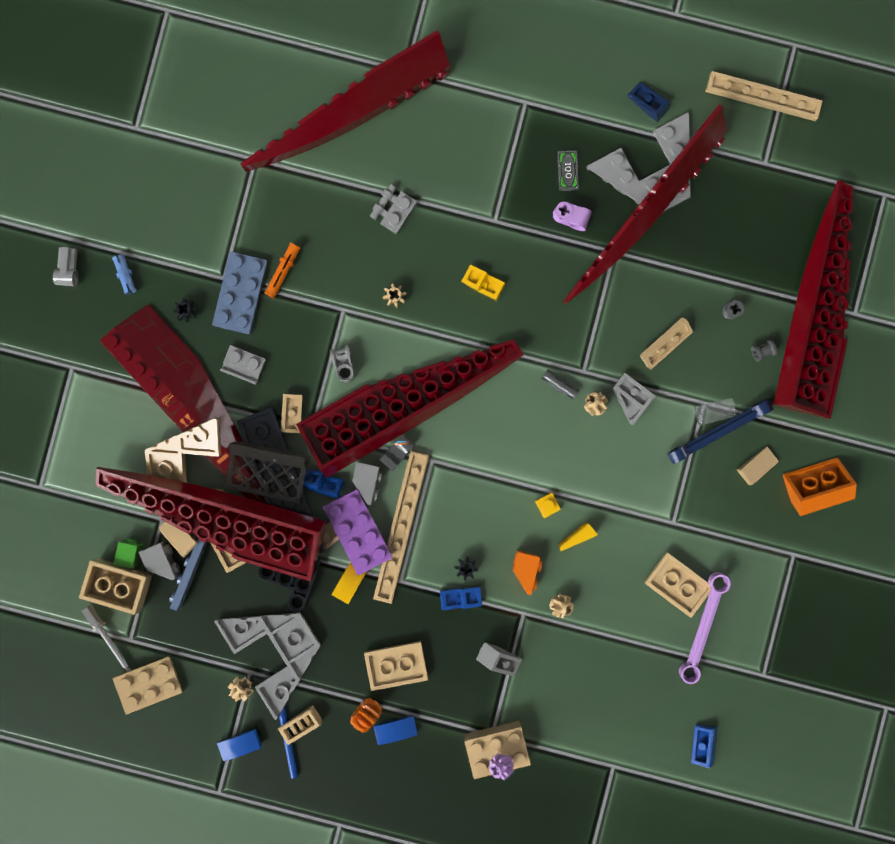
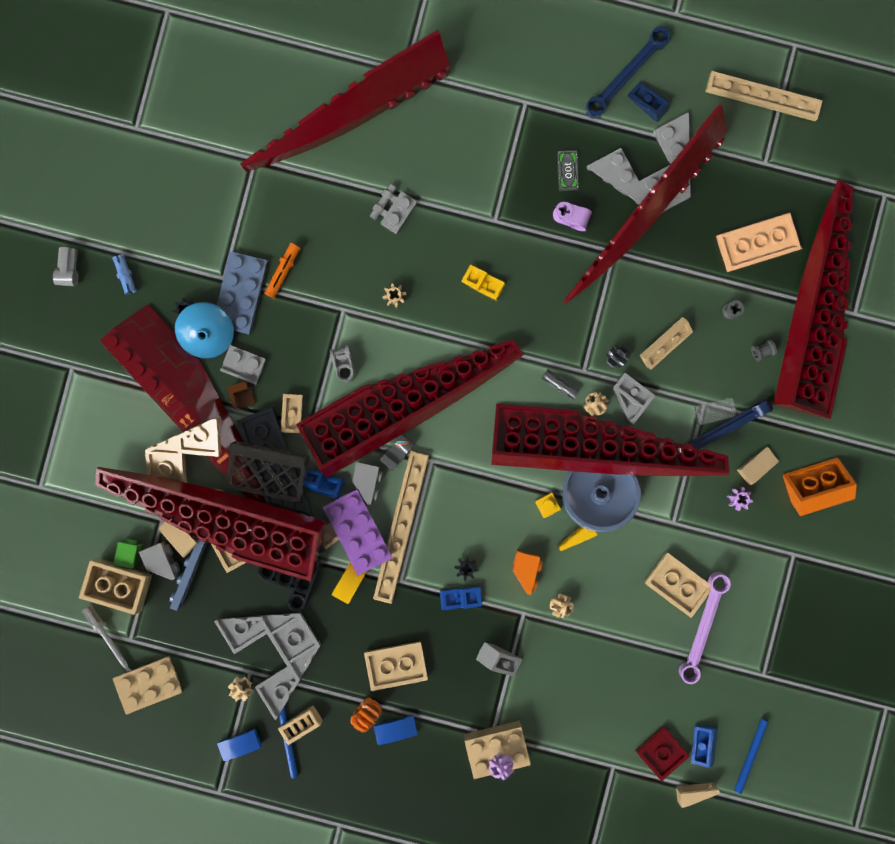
none -> dark azure dish [175,302,234,358]
none -> reddish brown panel [227,381,255,410]
none -> dark red wedge [491,404,729,476]
none -> sand blue dish [562,471,641,532]
none -> dark blue piece [585,27,670,119]
none -> black gear [606,345,630,368]
none -> dark red tile [635,725,690,781]
none -> tan slope [676,782,720,808]
none -> light nougat tile [716,213,802,272]
none -> lavender gear [727,487,753,511]
none -> blue bar [734,718,768,794]

